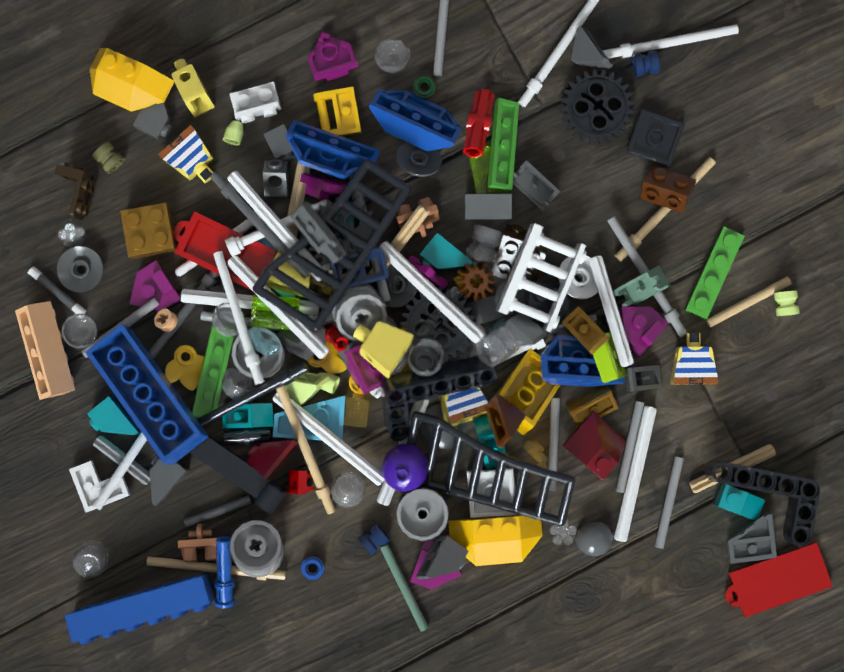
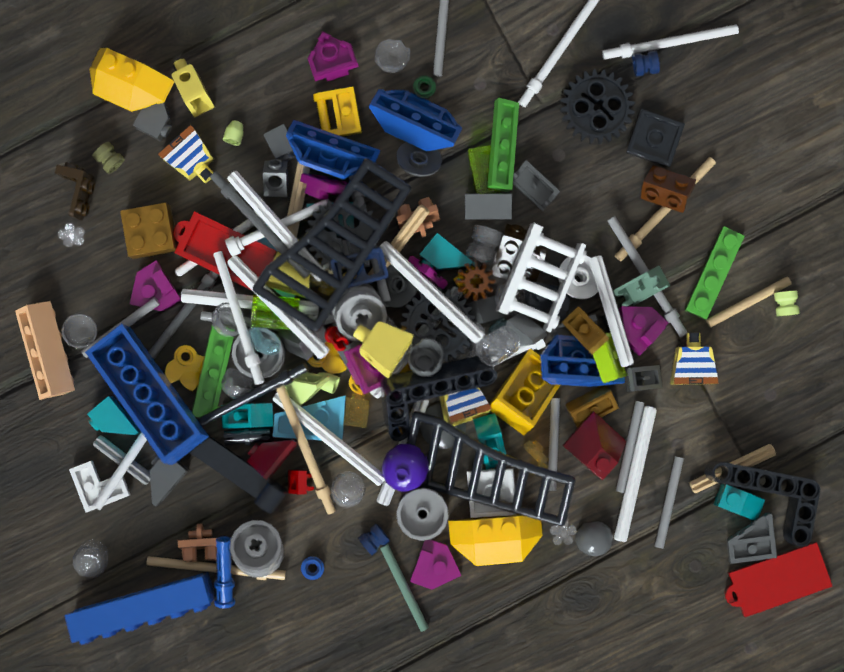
dark grey bar [28,266,86,317] -> none
dark grey dish [57,246,104,292] -> none
light nougat bush [154,309,178,332] -> none
dark grey bar [183,495,252,528] -> none
white bracket [230,82,282,123] -> none
dark grey hinge [290,201,347,264] -> none
dark grey slope [416,536,469,579] -> none
red piece [463,89,495,158] -> none
reddish brown slope [485,395,526,448] -> none
dark grey slope [571,25,613,68] -> none

